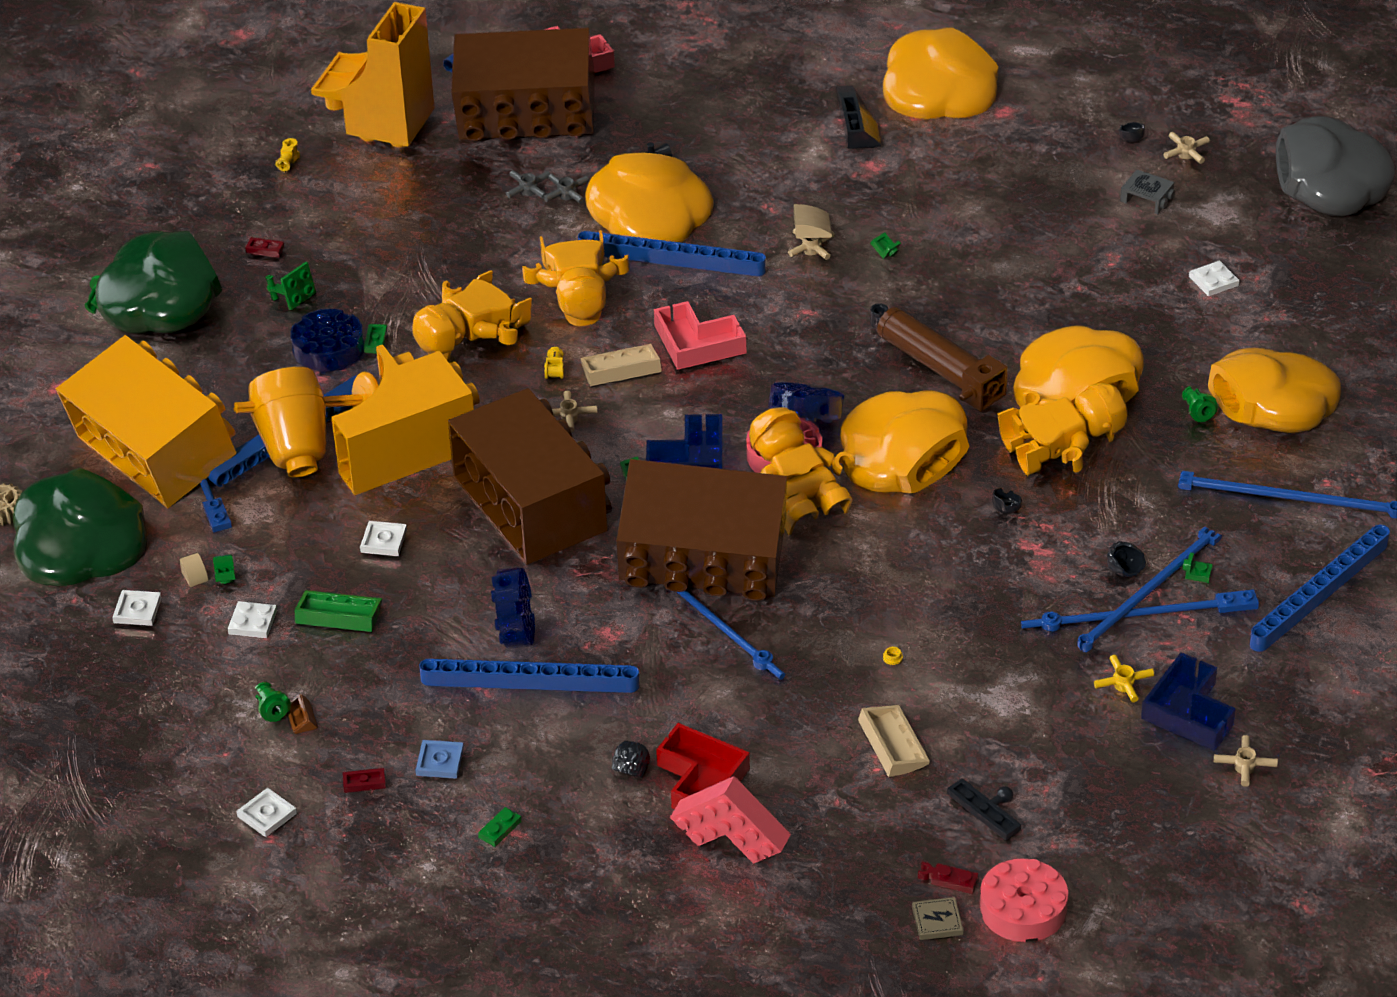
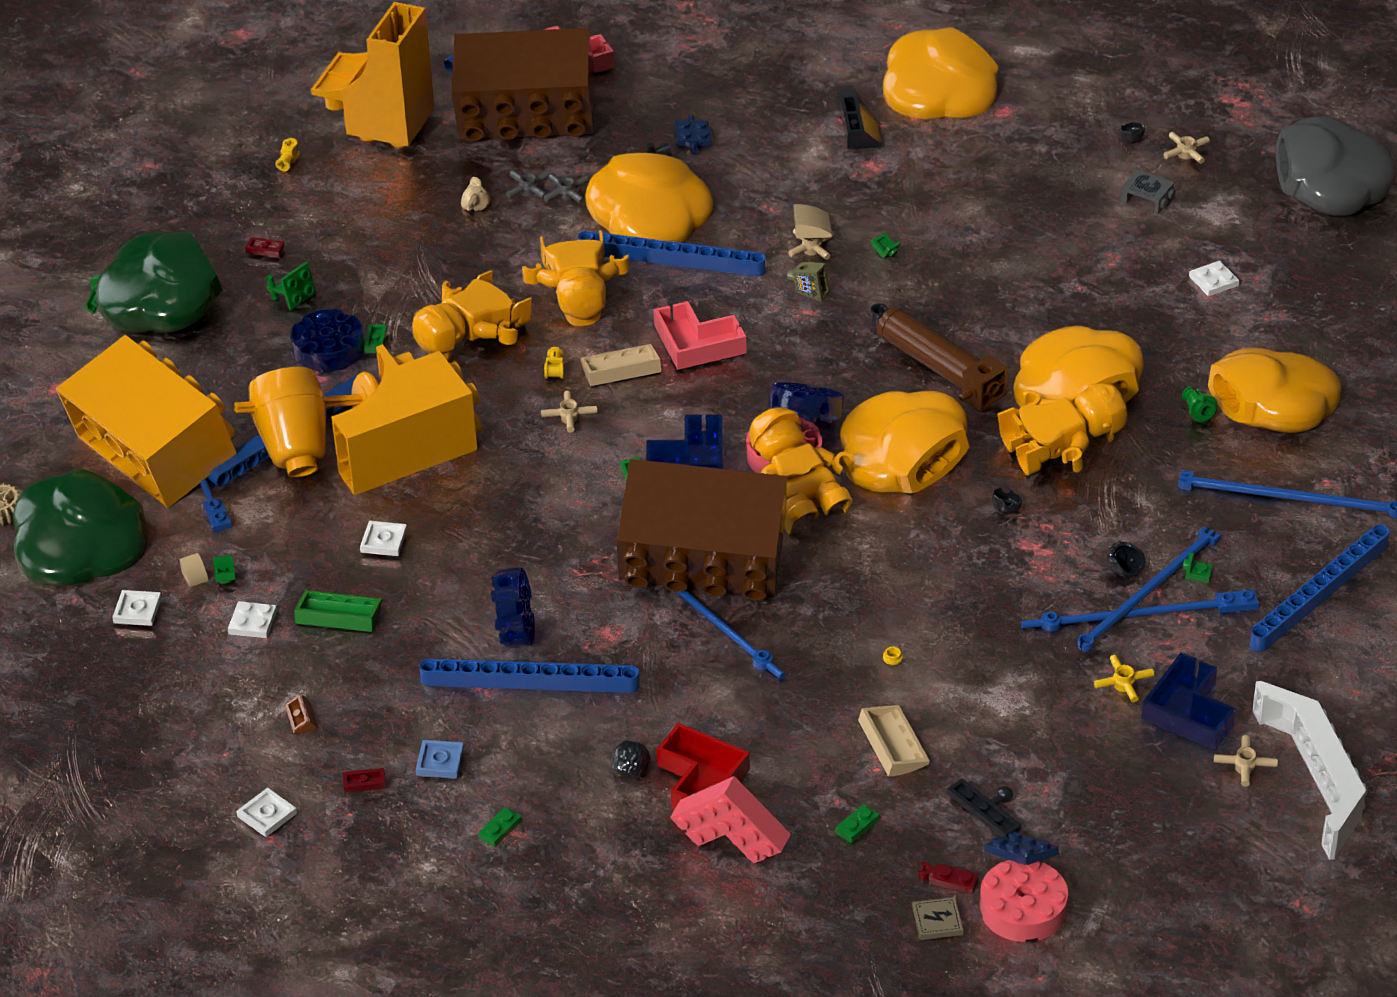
green piece [255,682,291,722] -> none
reddish brown brick [448,388,612,565] -> none
none -> tan hair [461,177,490,211]
none -> dark blue plate [675,114,711,154]
none -> olive torso [787,262,830,301]
none -> green plate [836,804,880,843]
none -> dark blue plate [984,832,1059,865]
none -> white slope [1252,681,1367,860]

